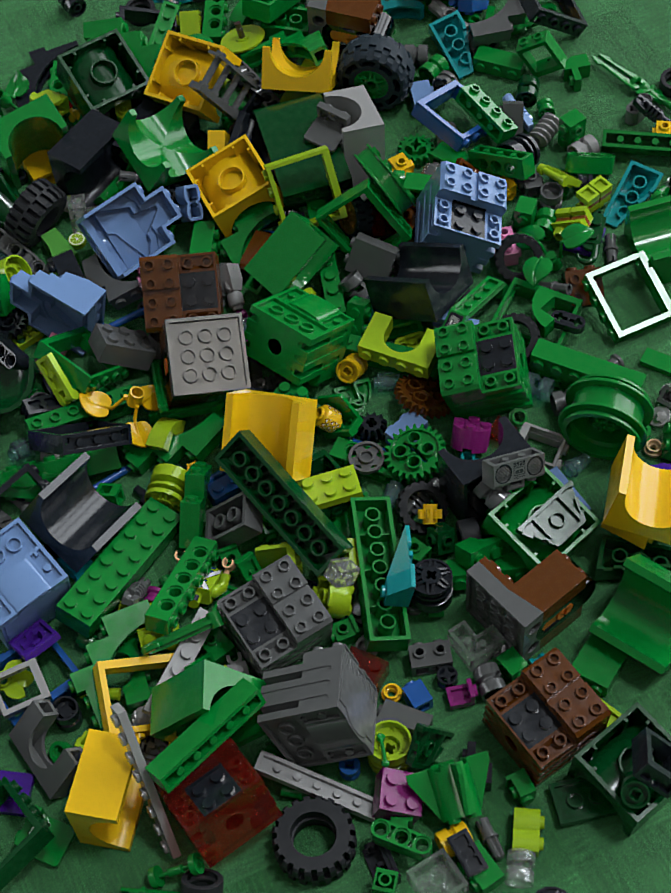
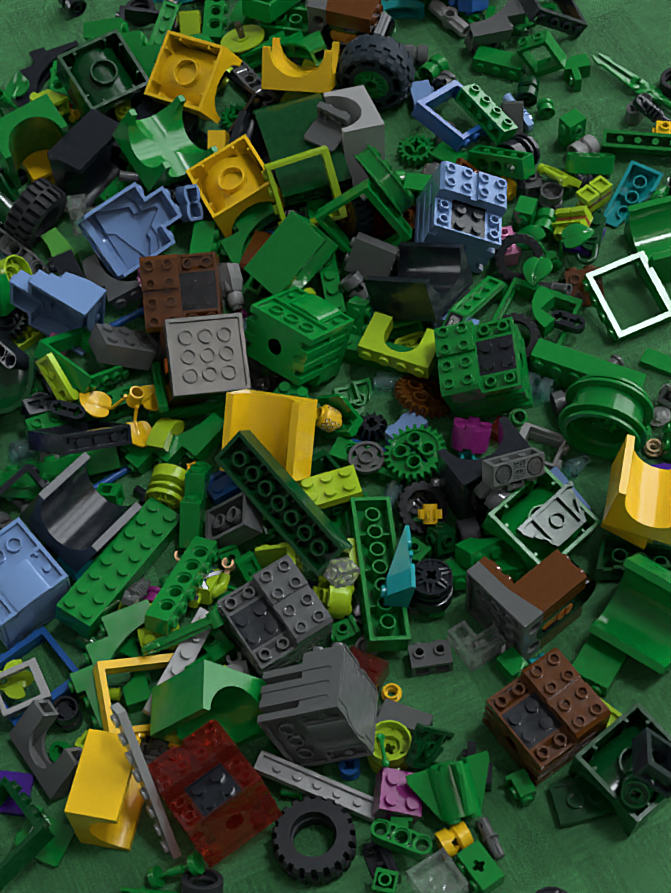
dark purple piece [8,619,61,661] -> none
tile [68,232,86,250] -> none
light grey hat [130,706,151,726] -> none
green brick [145,678,266,794] -> none
dark grey fence [189,50,260,121] -> none
yellow wheel [336,353,368,383] -> none
yellow brick [388,152,415,177] -> none
blue brick [402,679,433,712] -> none
teal wedge [429,10,474,80] -> none
black wheel [437,665,458,691] -> none
magenta bracket [445,678,478,710] -> none
black plate [446,828,489,879] -> none
dark grey wheel [472,662,506,701] -> none
clear wheel [504,848,536,889] -> none
lime brick [512,807,545,857] -> none
light grey piece [528,112,559,148] -> none
dark grey pin [604,233,618,265] -> none
none -> black beam [49,400,85,424]

